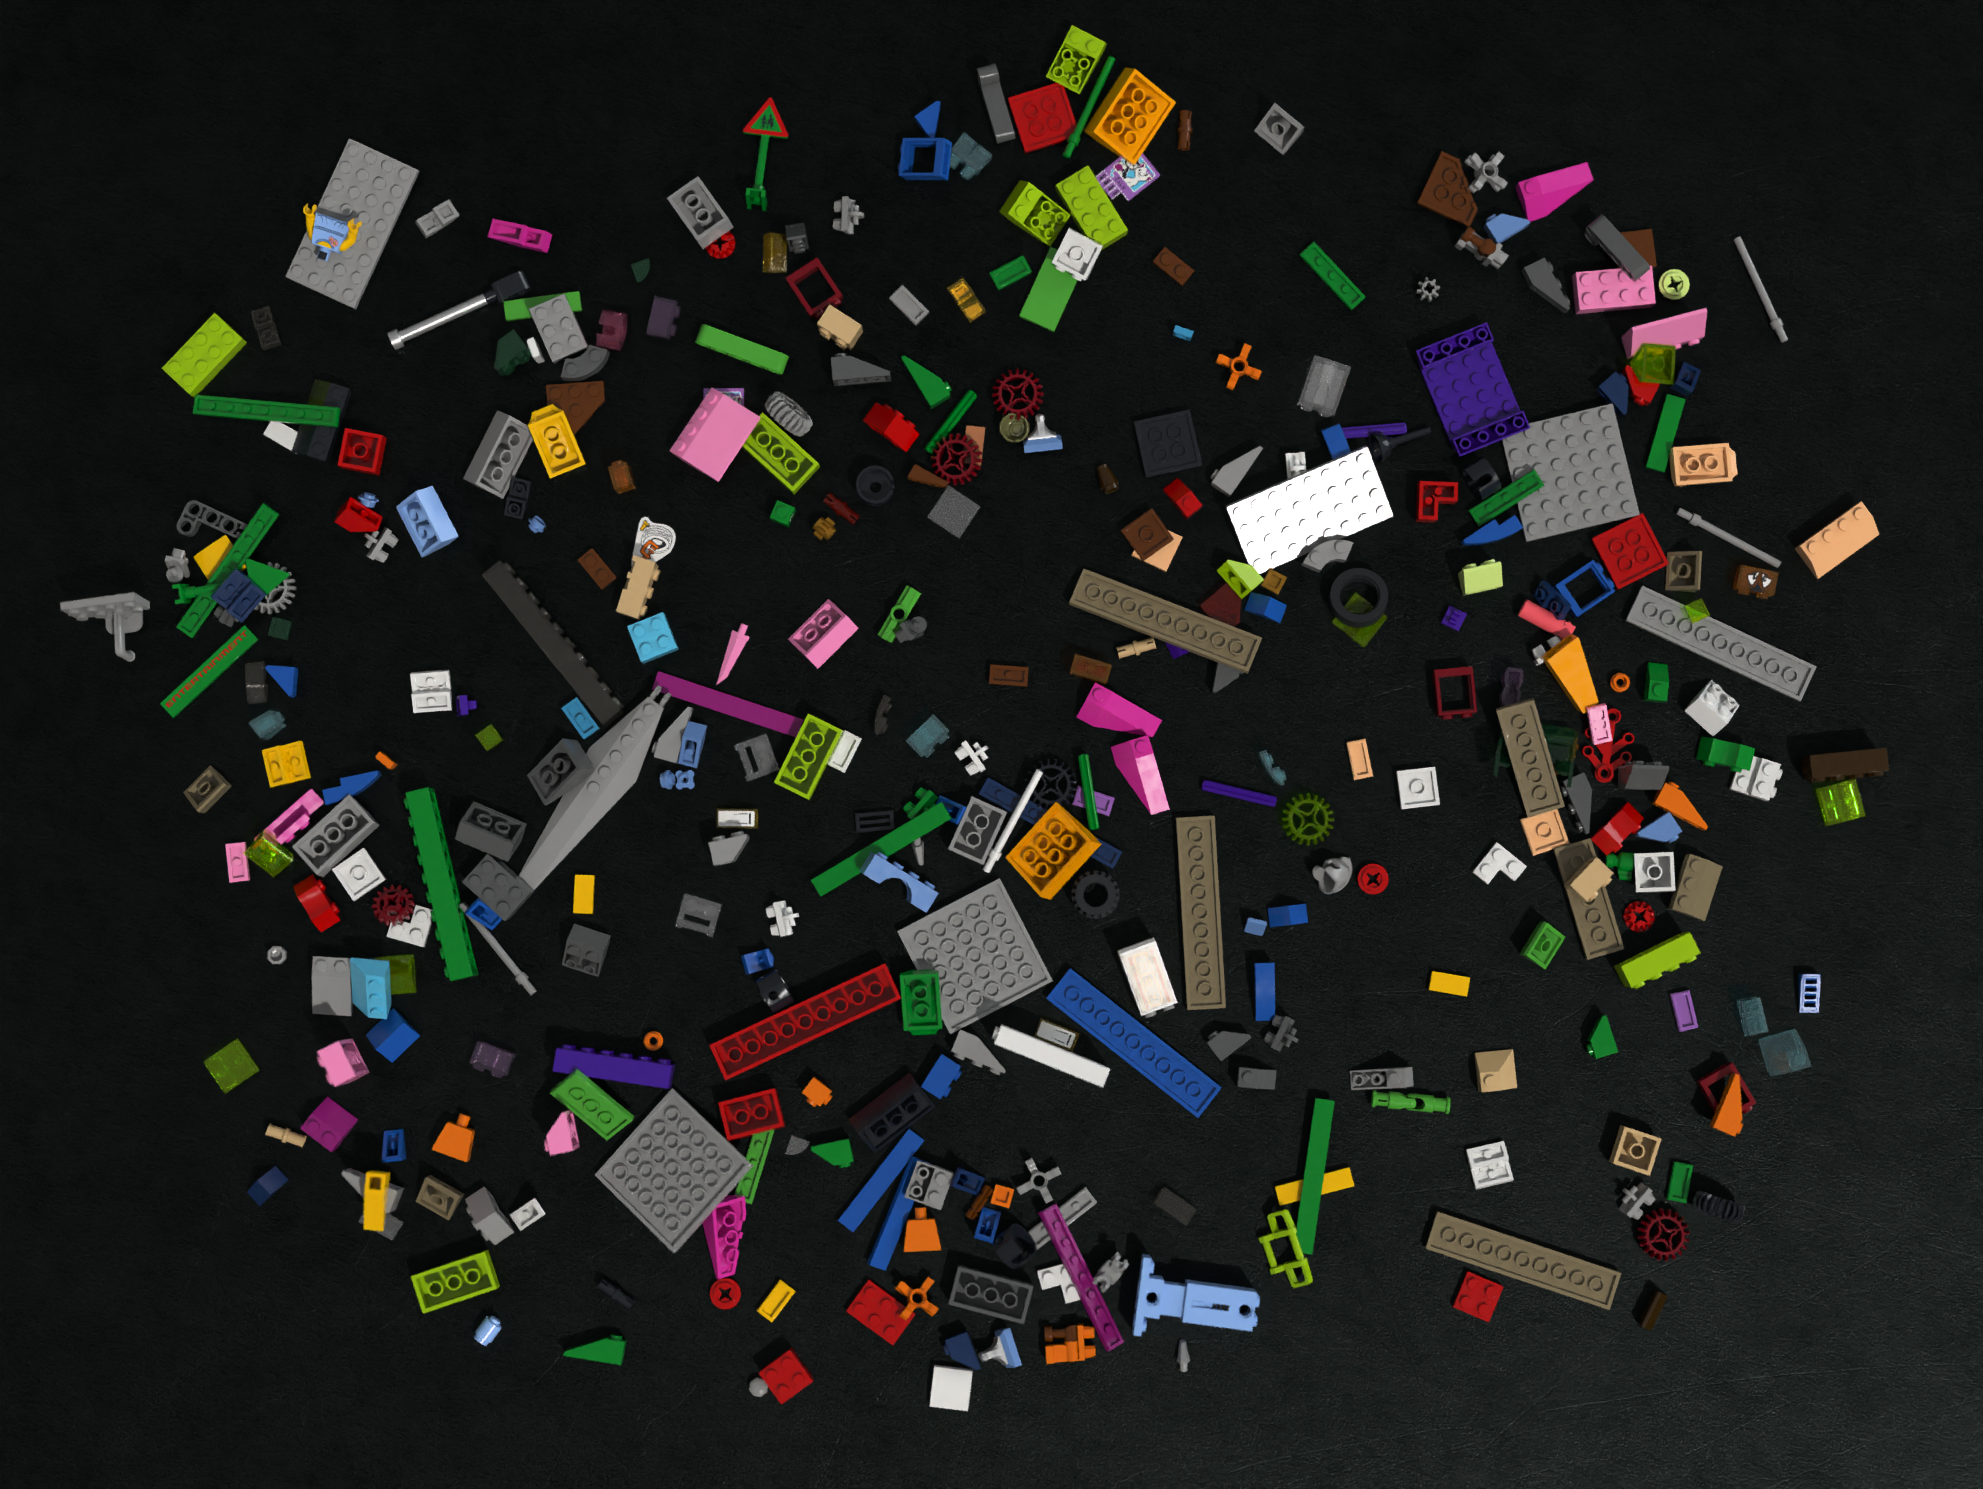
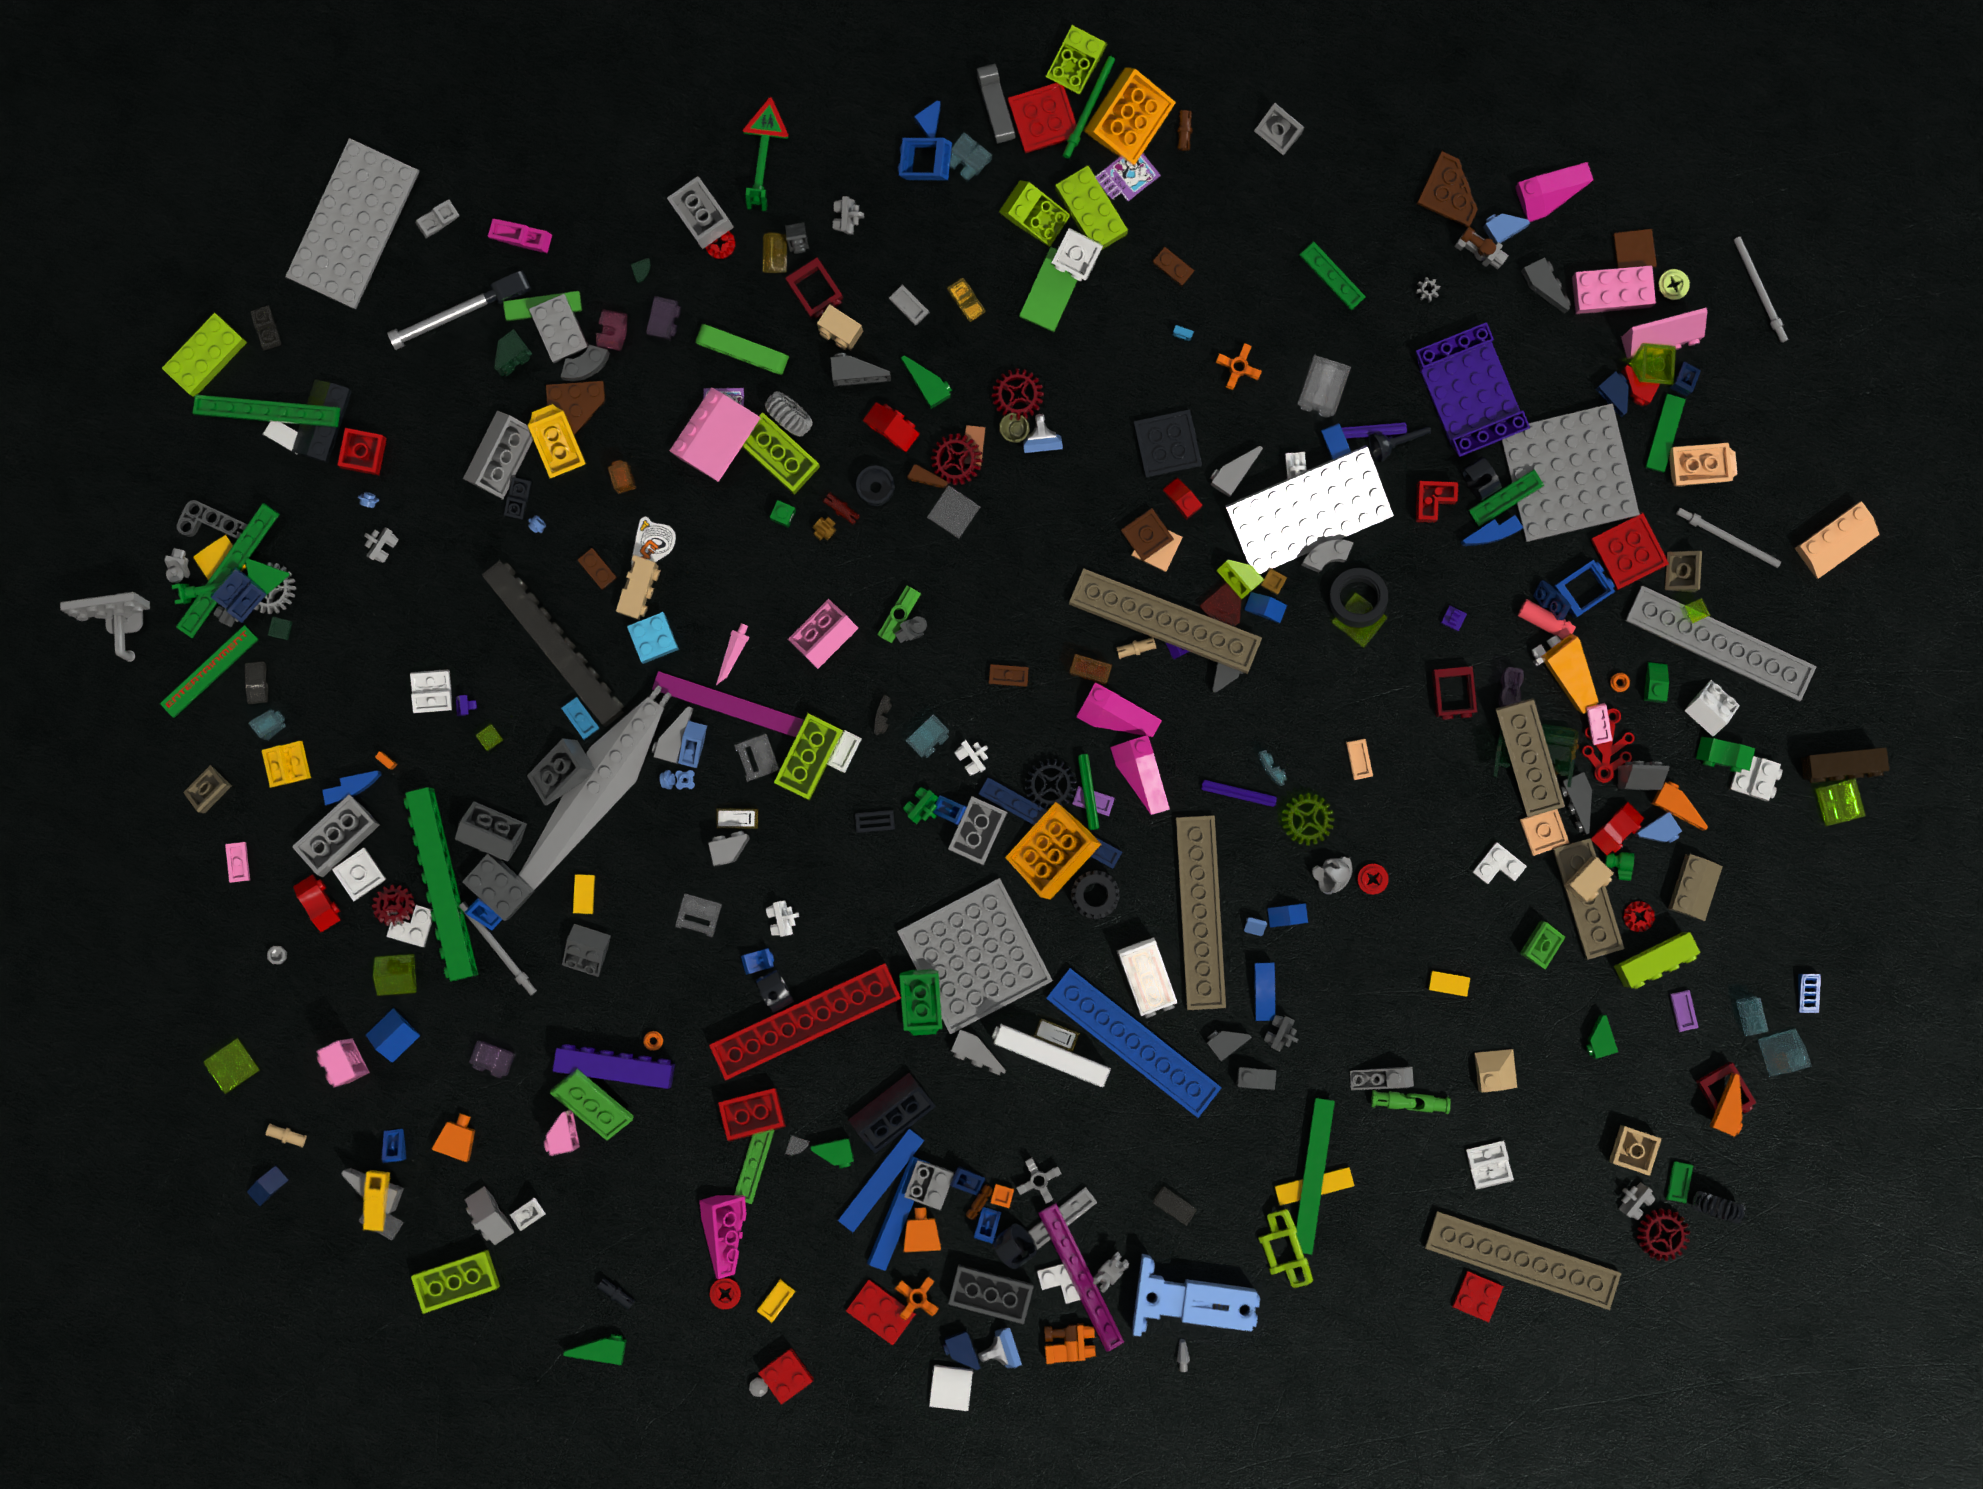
clear neon green slope [244,831,293,877] -> none
dark pink bracket [254,789,324,853] -> none
blue slope [265,665,298,698] -> none
magenta slope [300,1097,358,1152] -> none
torso [303,203,362,262] -> none
light grey slope [312,956,353,1016] -> none
red slope [334,497,383,532] -> none
medium azure slope [350,958,392,1019] -> none
light blue slope [396,486,459,557] -> none
dark tan slope [416,1175,464,1220] -> none
light blue brick [474,1316,502,1346] -> none
white tile [527,338,544,364] -> none
light grey plate [595,1088,753,1253] -> none
orange brick [802,1077,833,1107] -> none
green tile [811,802,952,897] -> none
medium blue arch [859,851,938,913] -> none
light grey bar [911,838,924,865] -> none
blue brick [921,1054,962,1099] -> none
green axle [925,390,977,454] -> none
white bar [983,769,1043,873] -> none
green tile [989,255,1032,291] -> none
dark brown cone [1096,464,1119,494] -> none
white plate [1396,767,1440,809] -> none
yellowish green slope [1458,559,1503,596] -> none
light grey pin [1464,152,1507,193] -> none
dark grey beam [1585,215,1650,282] -> none
white slope [1634,852,1675,892] -> none
dark brown slope [1638,1290,1667,1330] -> none
clear orange brick [1733,565,1779,599] -> none

